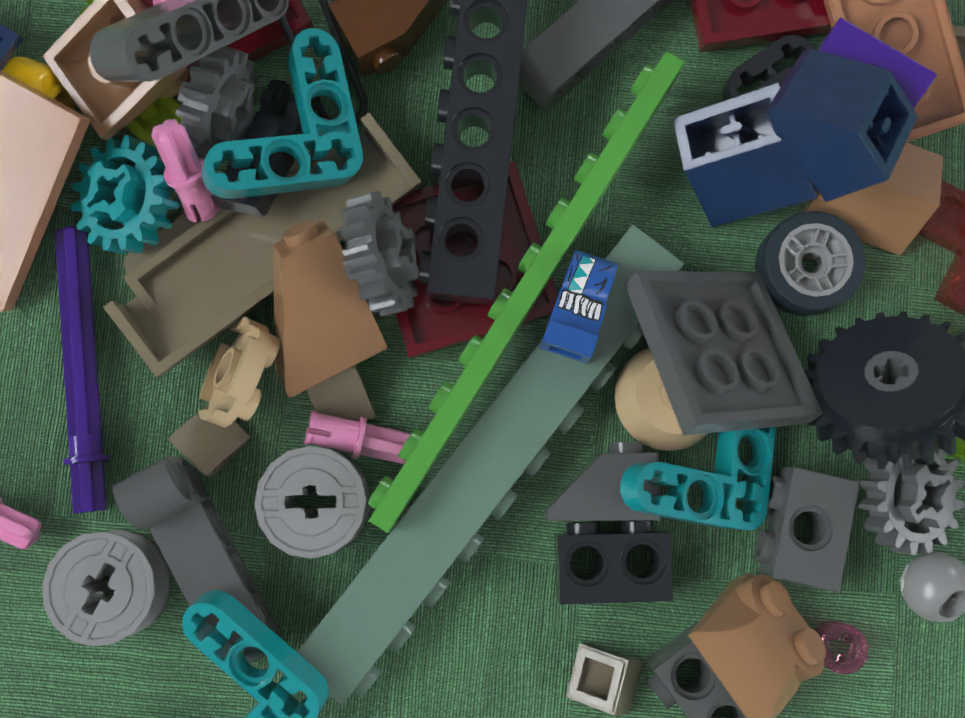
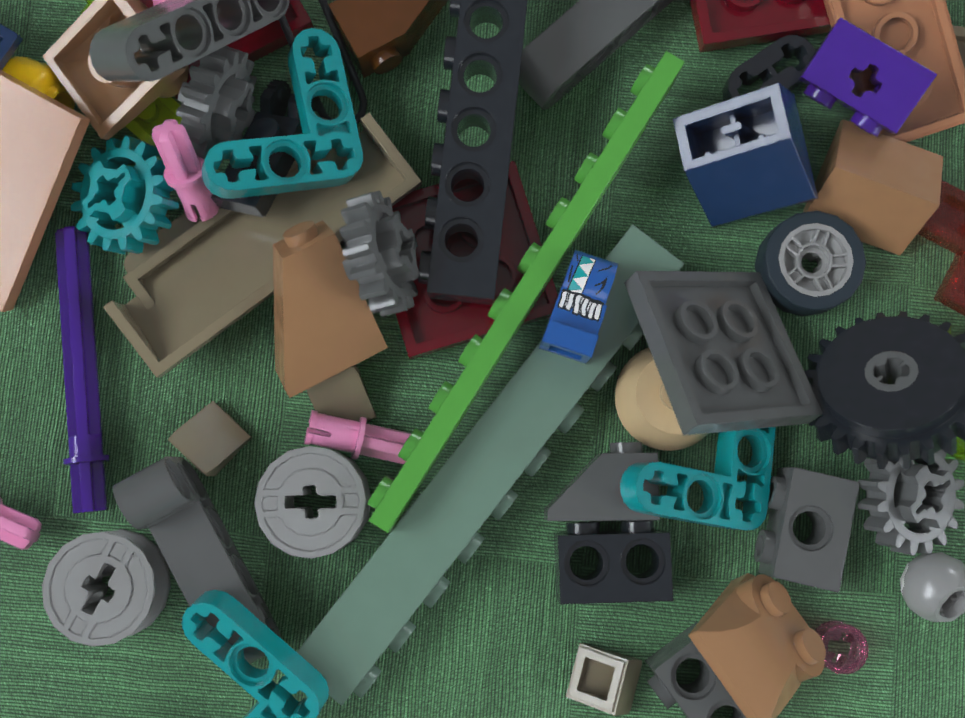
tan plate [198,317,280,428] -> none
dark blue slope [765,48,918,202] -> none

